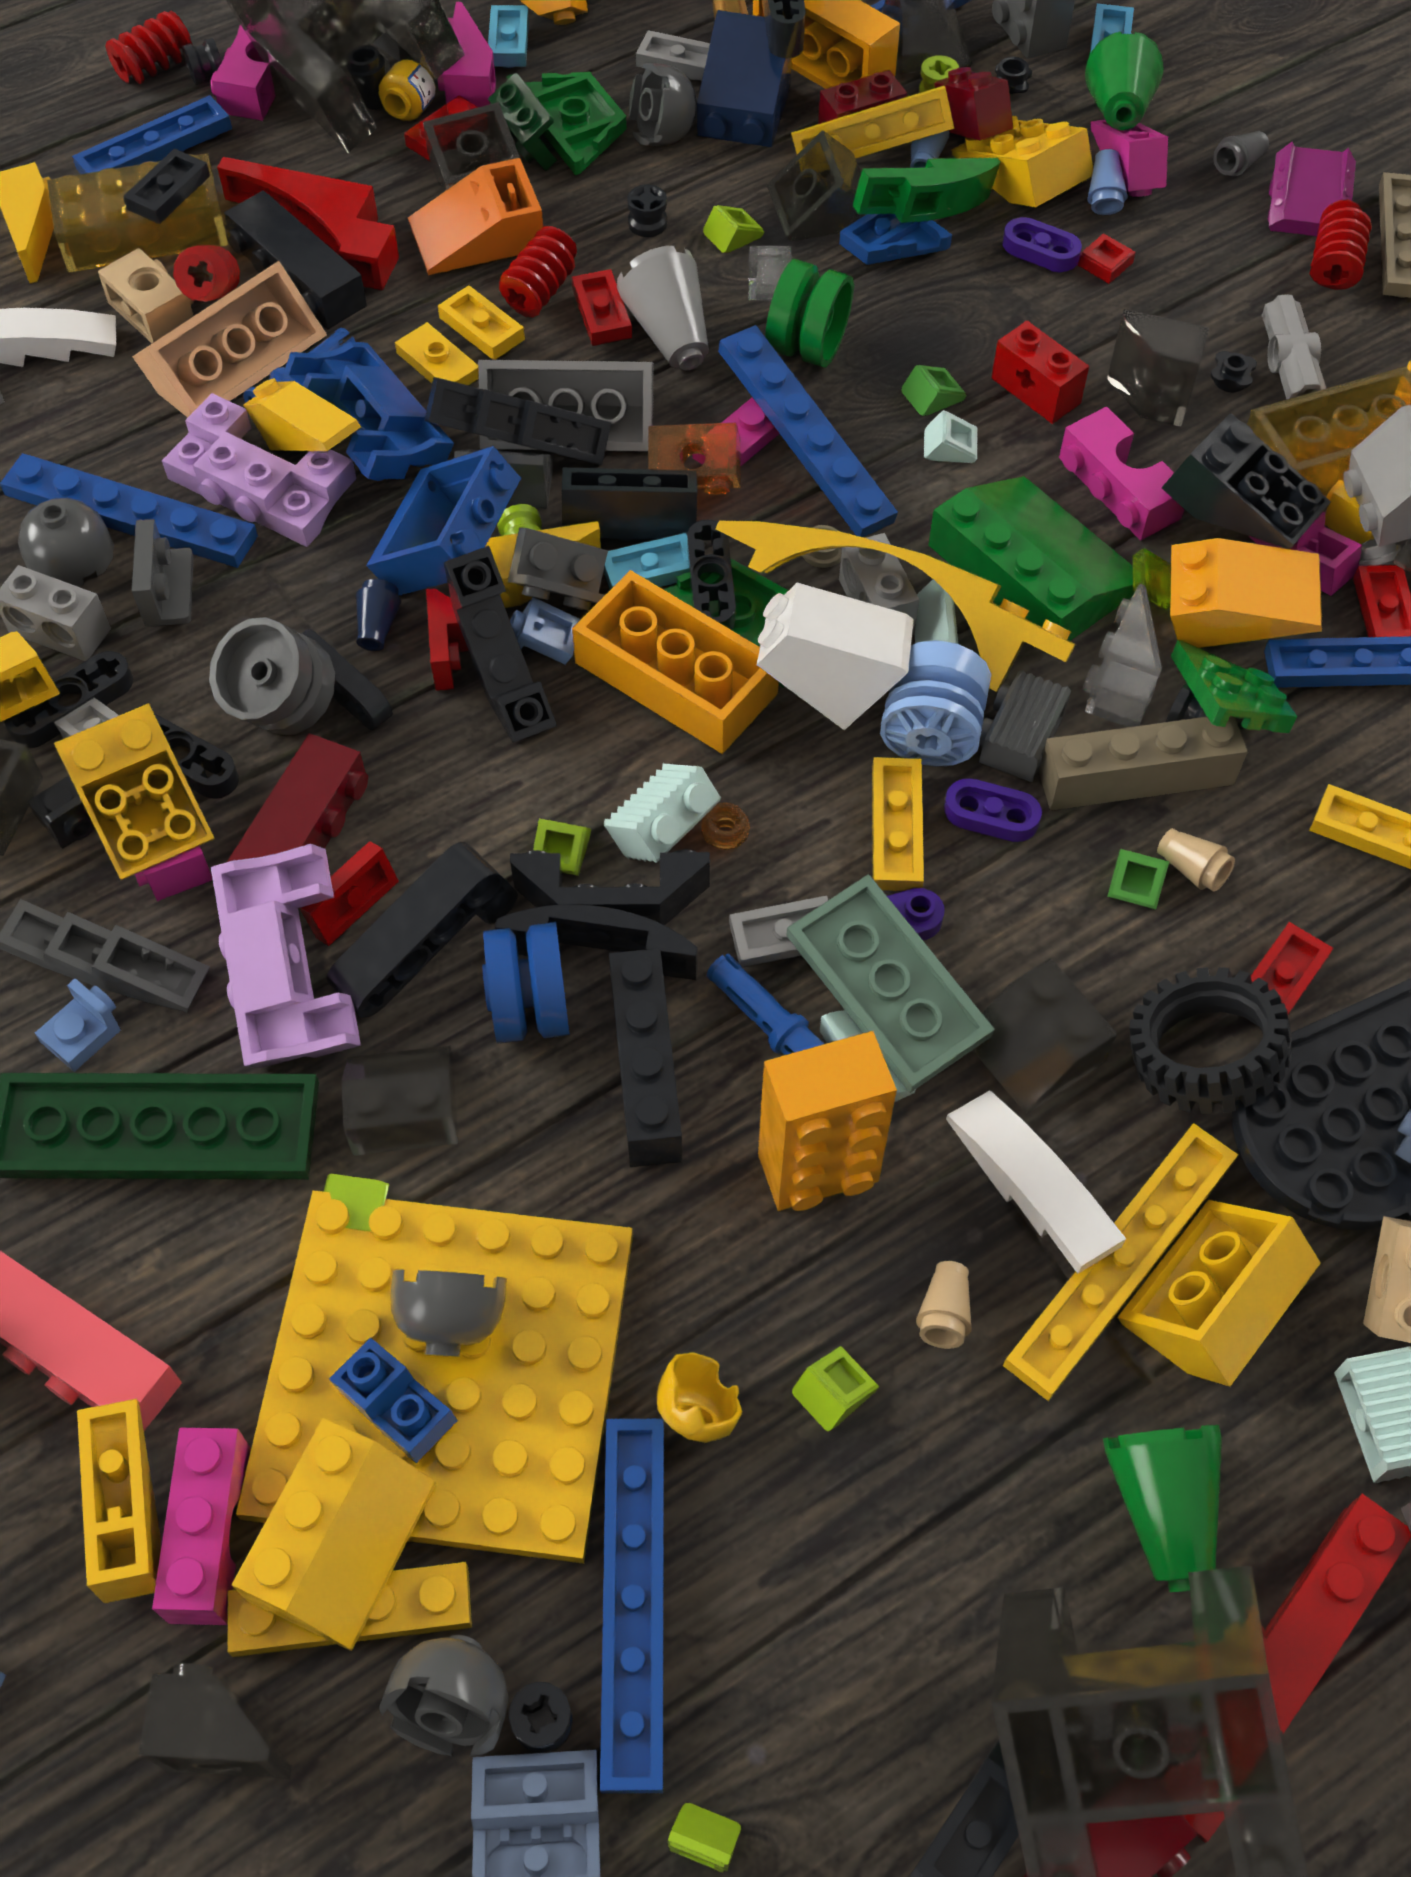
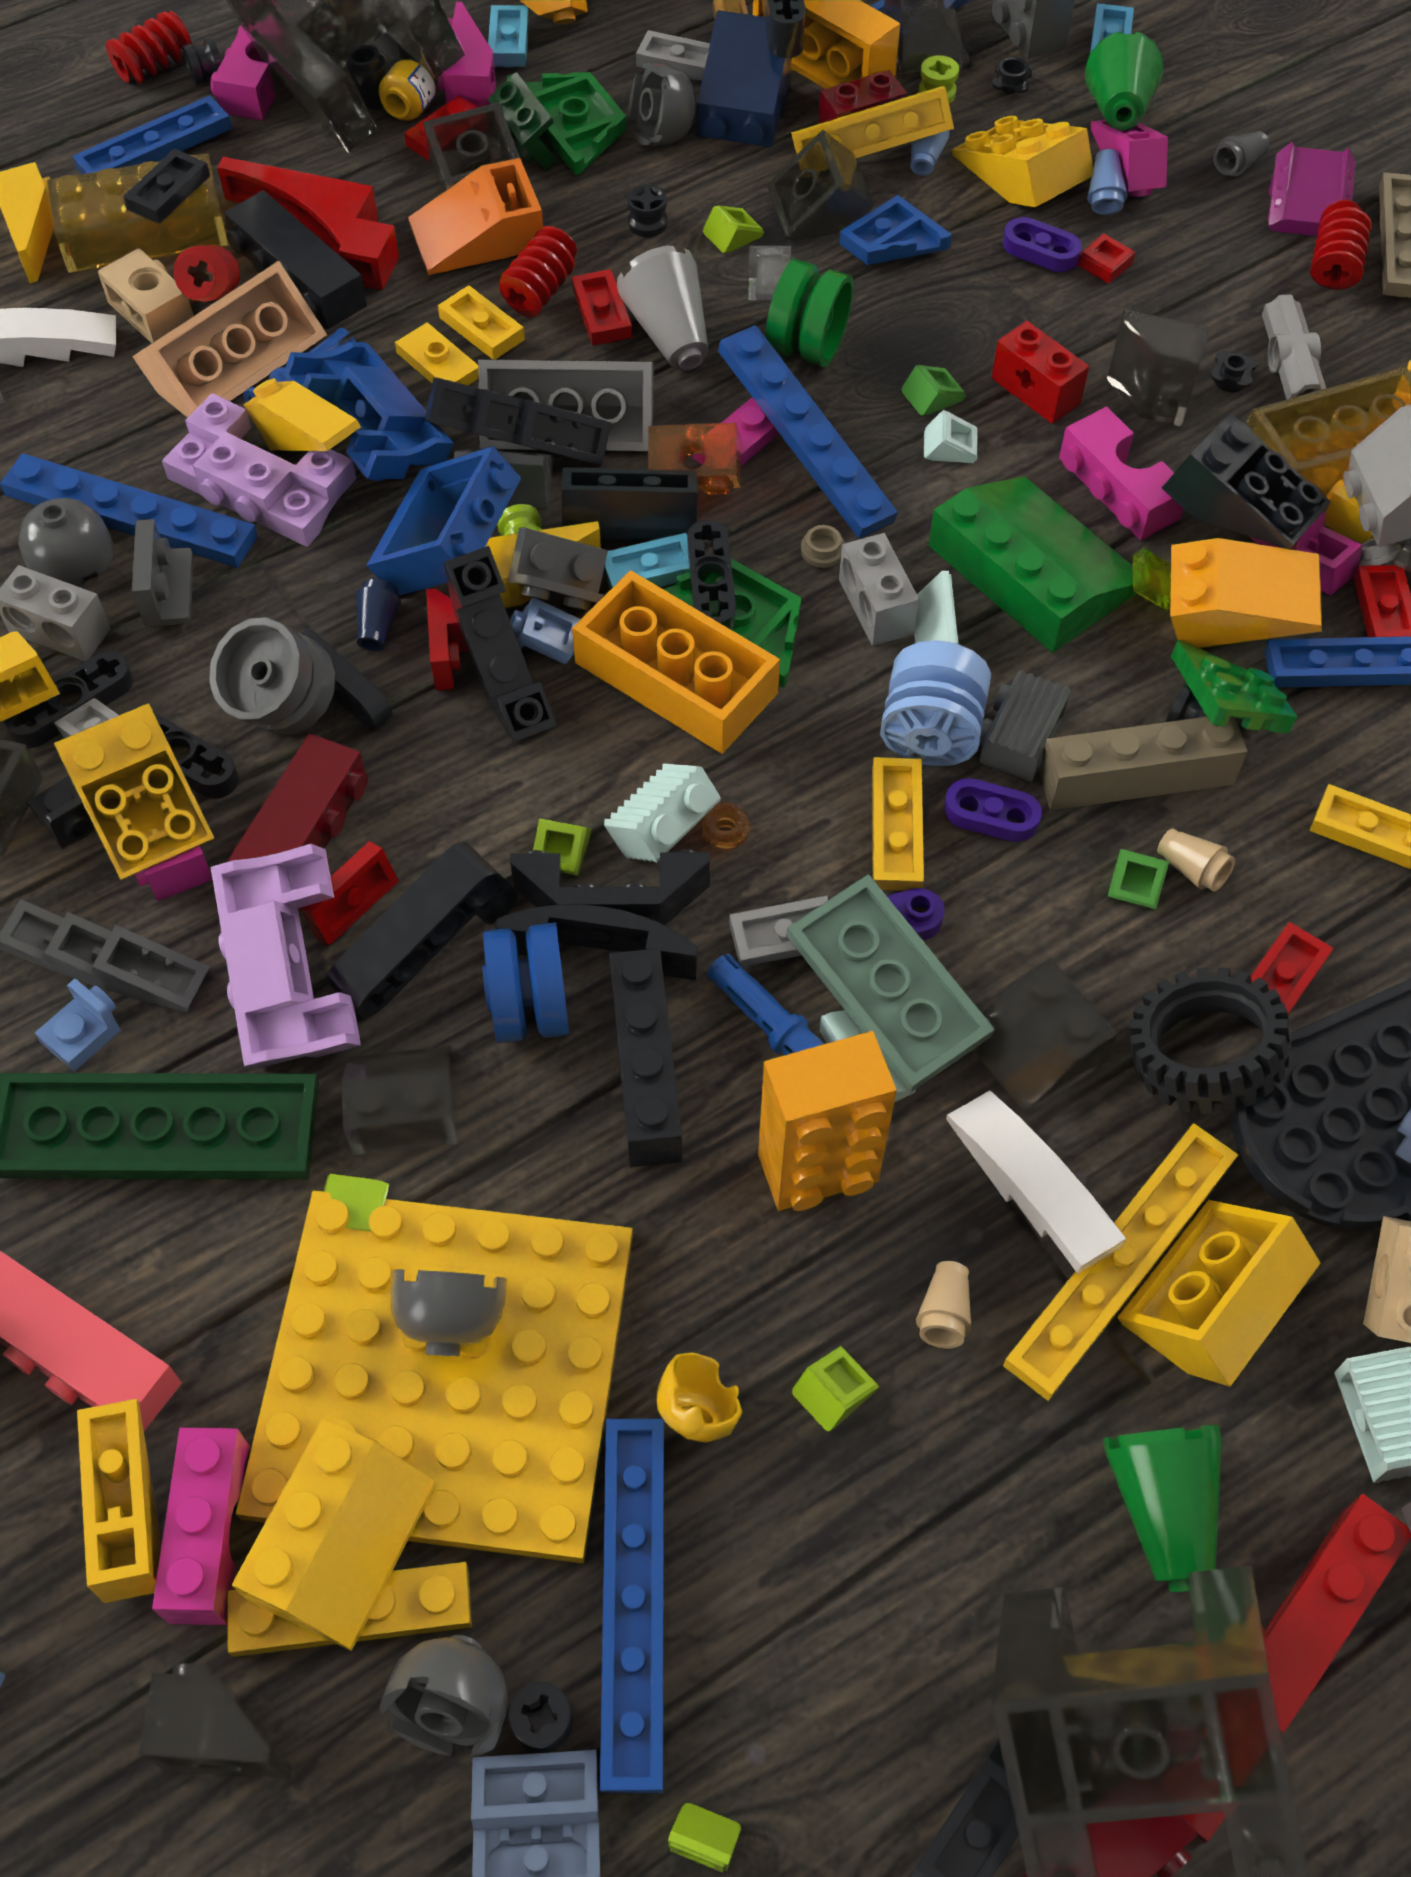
blue slope [329,1337,458,1463] -> none
yellow slope [715,521,1076,692] -> none
white slope [757,583,914,730] -> none
green slope [852,158,1001,223] -> none
dark red brick [934,67,1014,141] -> none
clear slope [1083,584,1162,727] -> none

